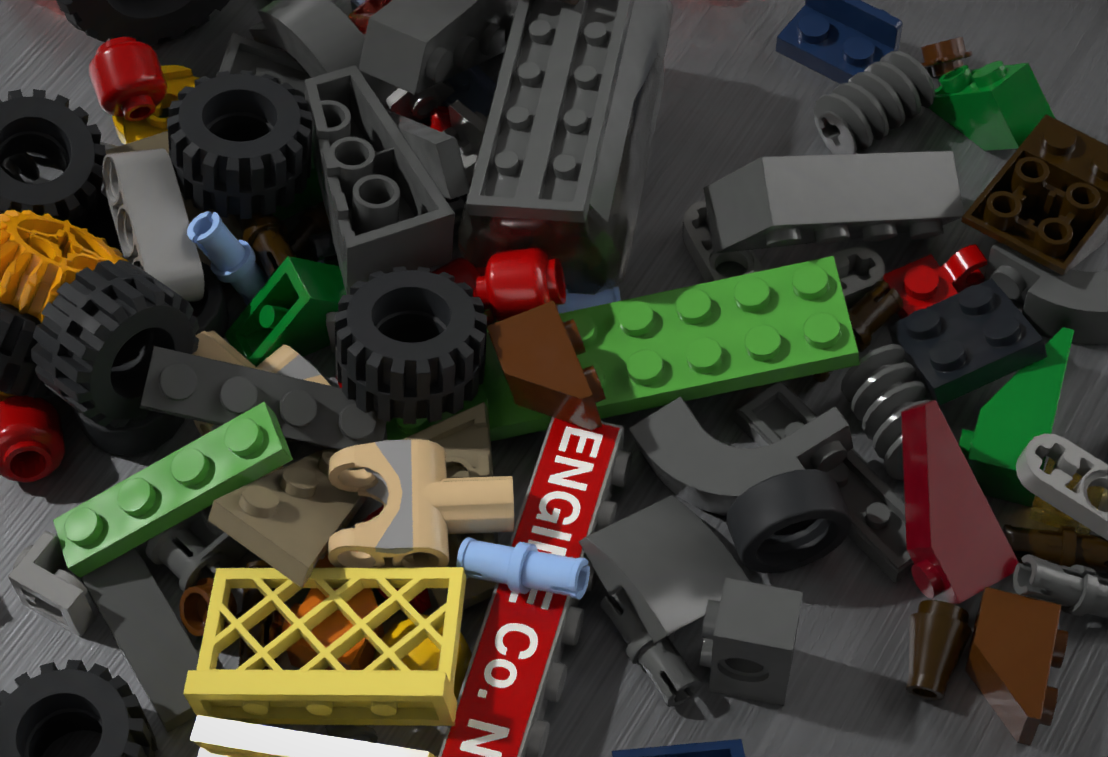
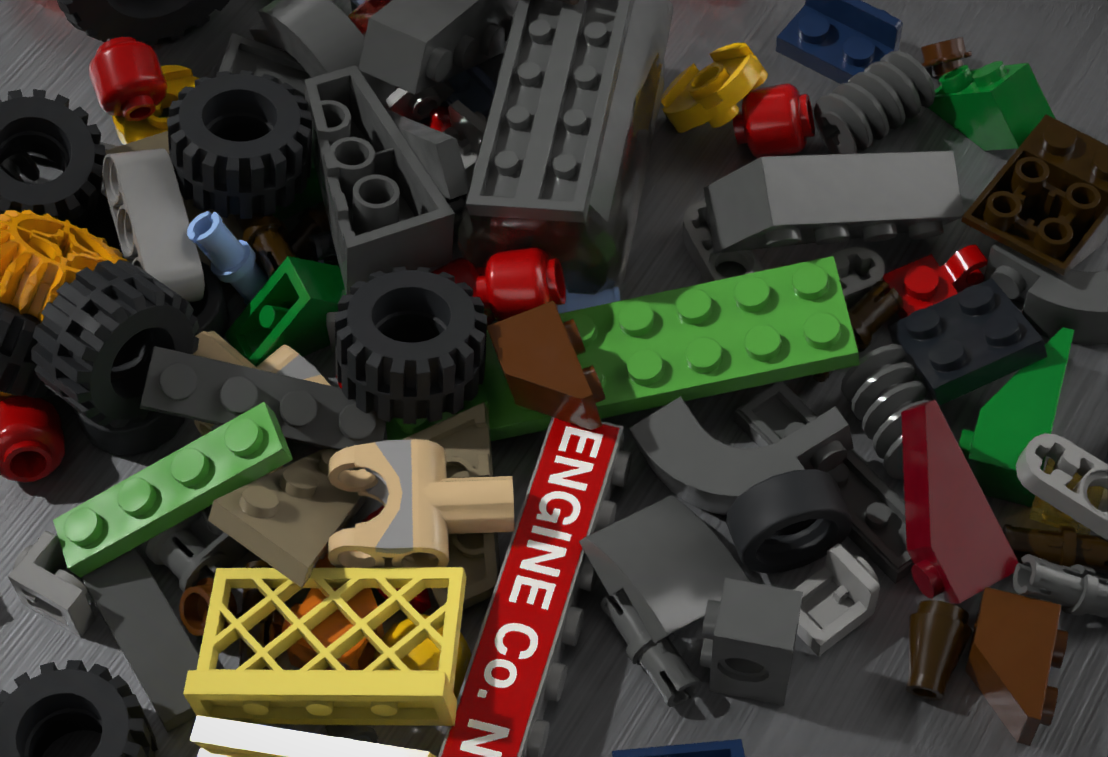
light blue pin [456,537,590,600] -> none
none -> yellow plate [661,43,768,133]
none -> red head [733,84,815,158]
none -> light grey bracket [794,543,880,657]

